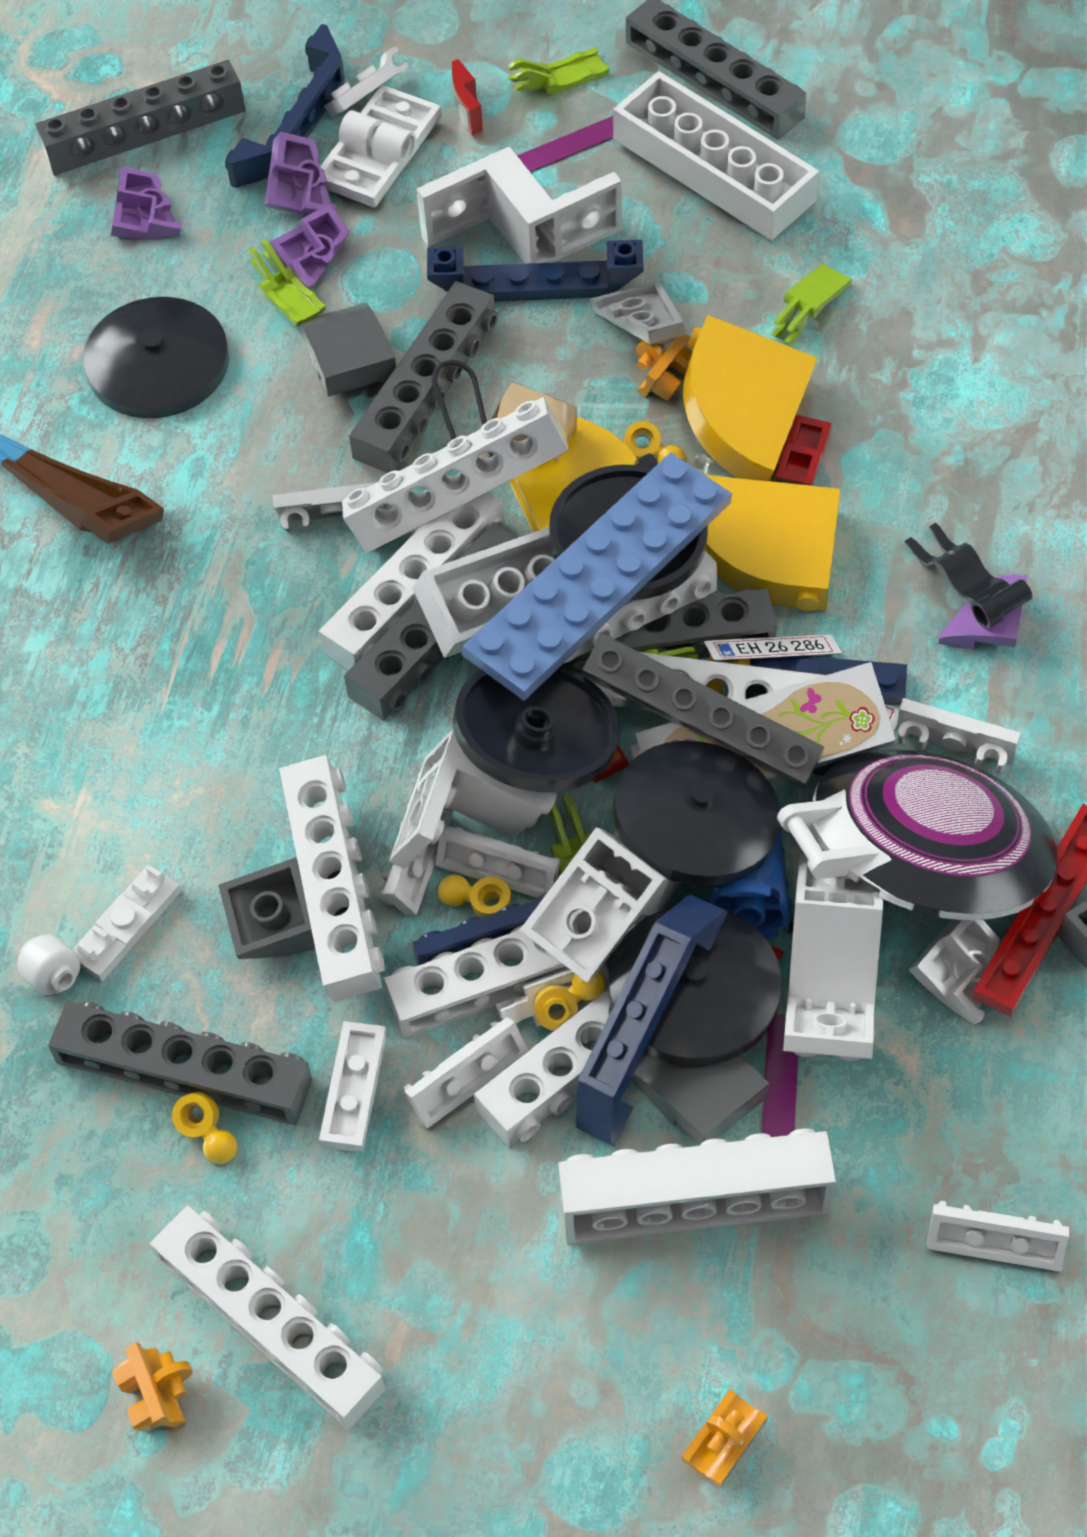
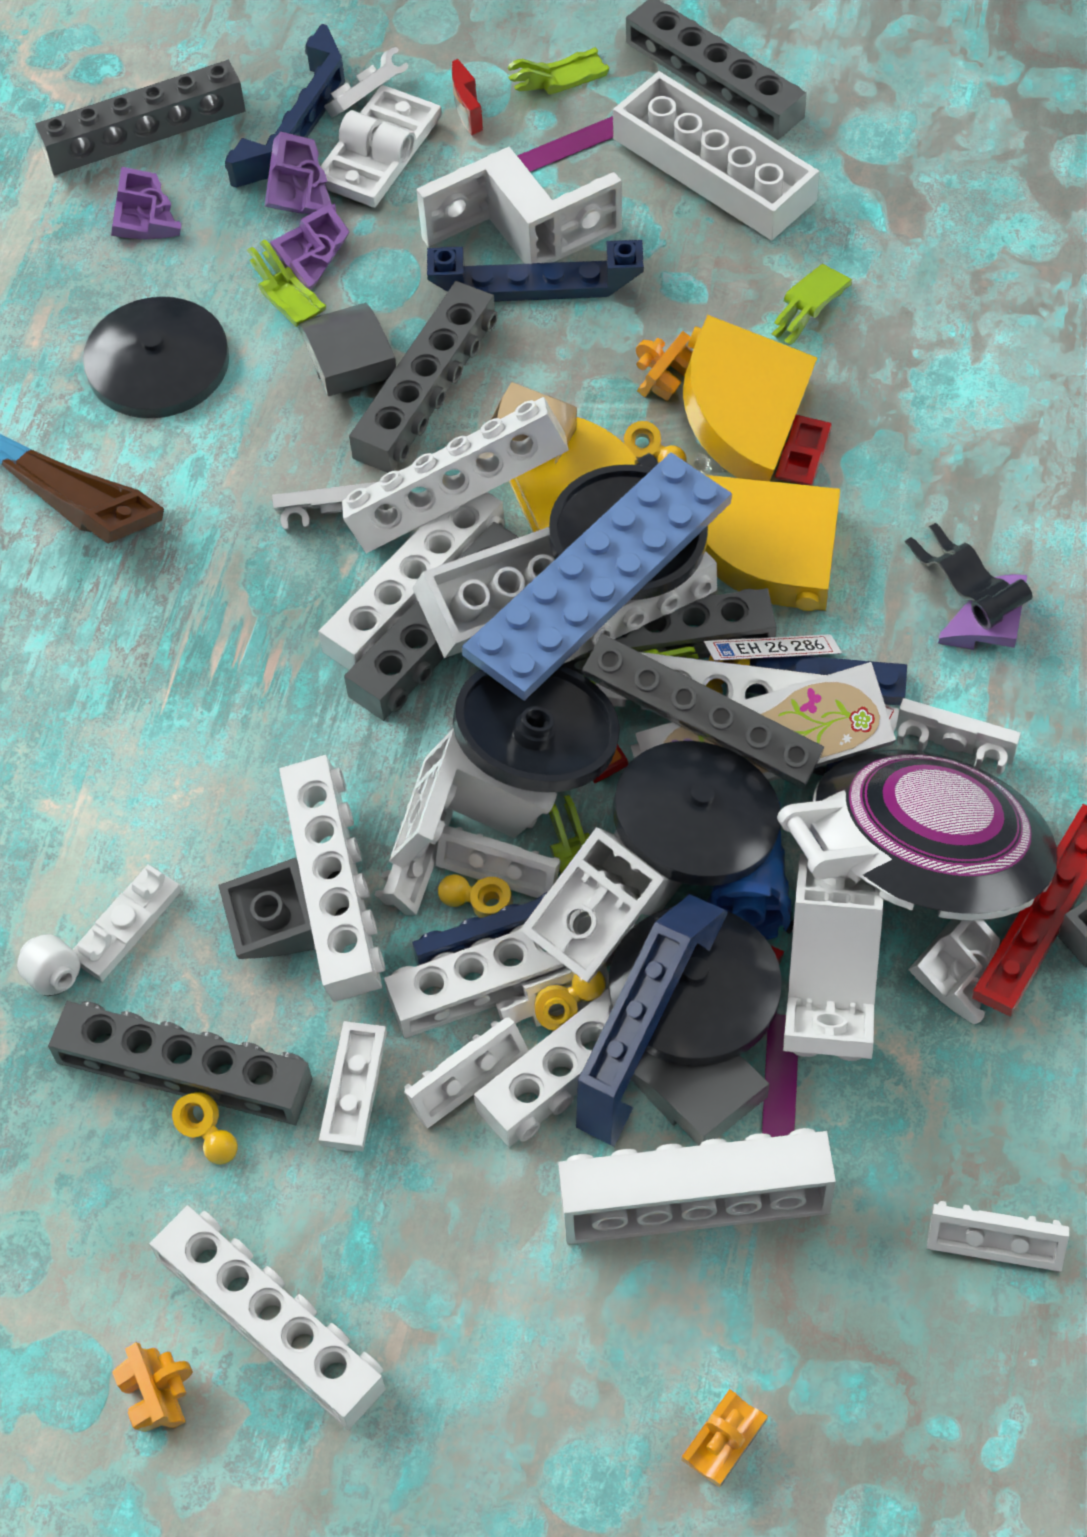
black piece [432,360,494,457] -> none
light grey wing [591,281,686,344] -> none

